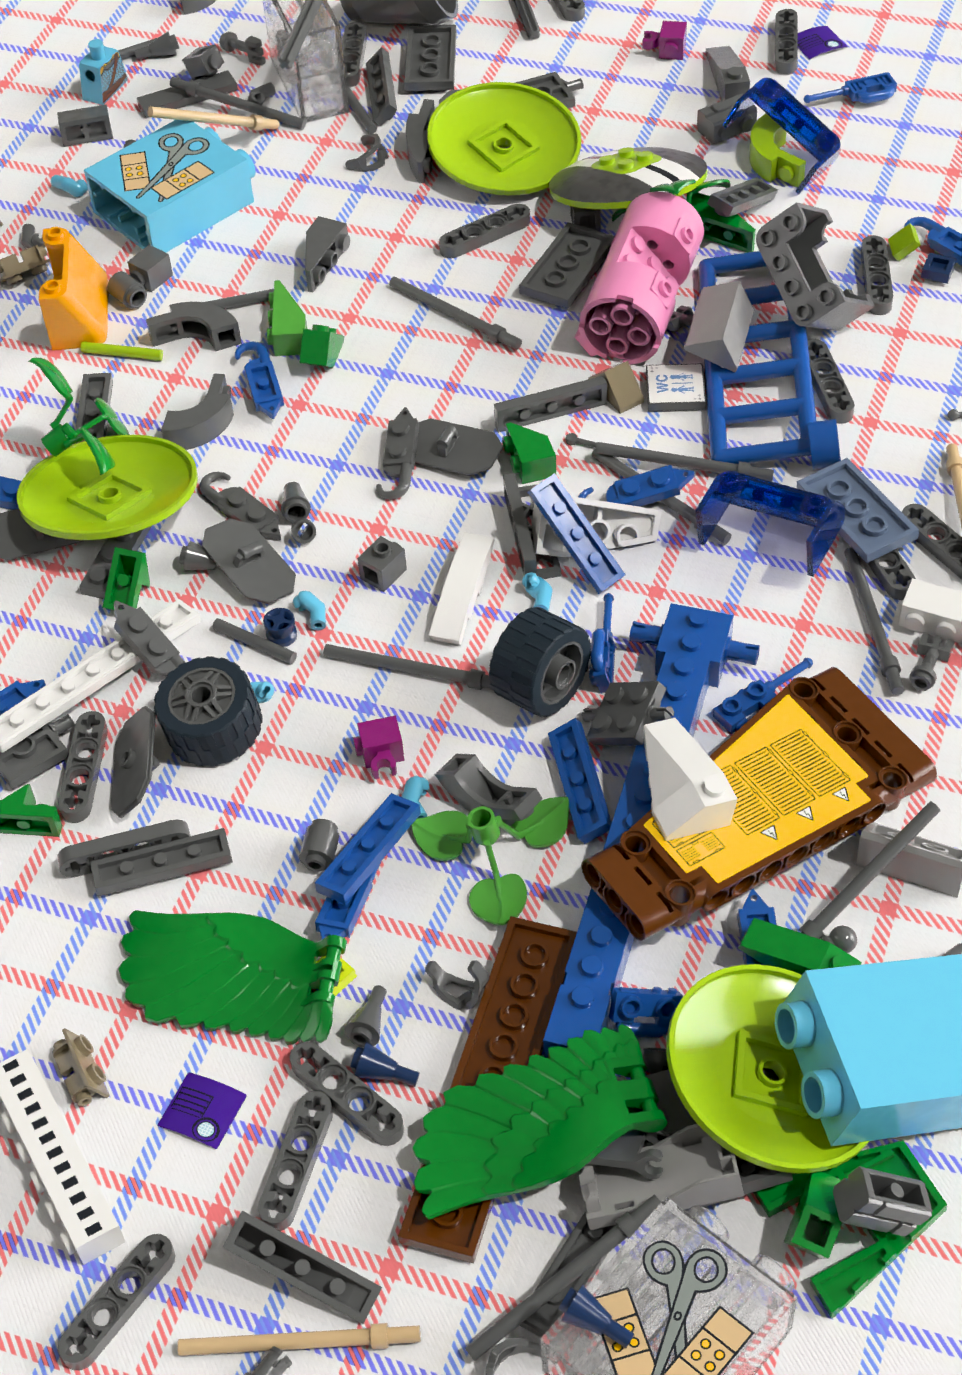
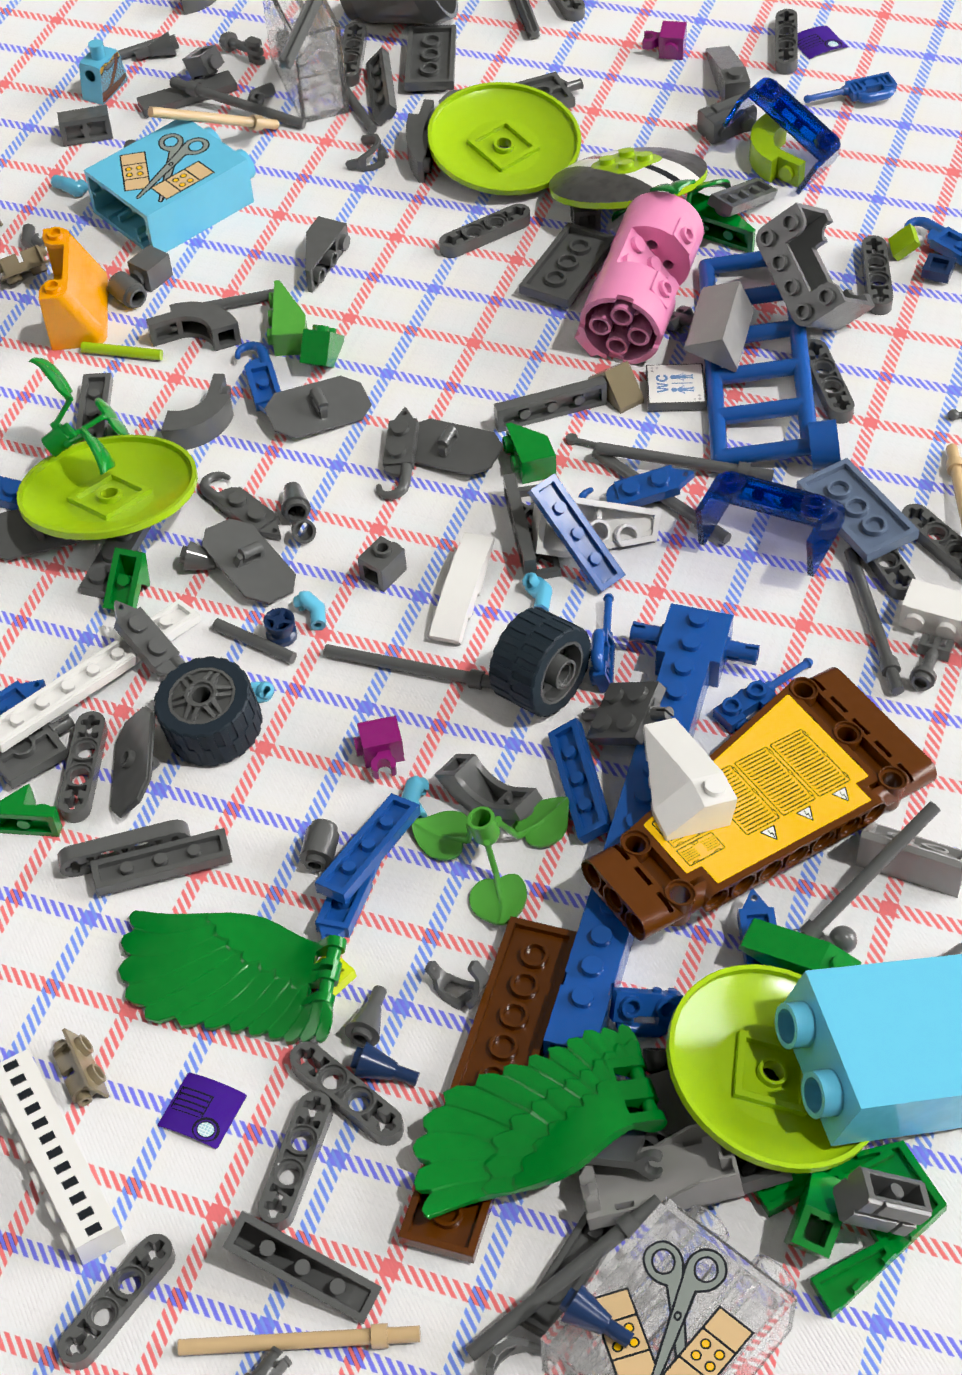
dark grey bar [389,276,522,350] -> none
none -> dark grey shield [264,376,372,439]

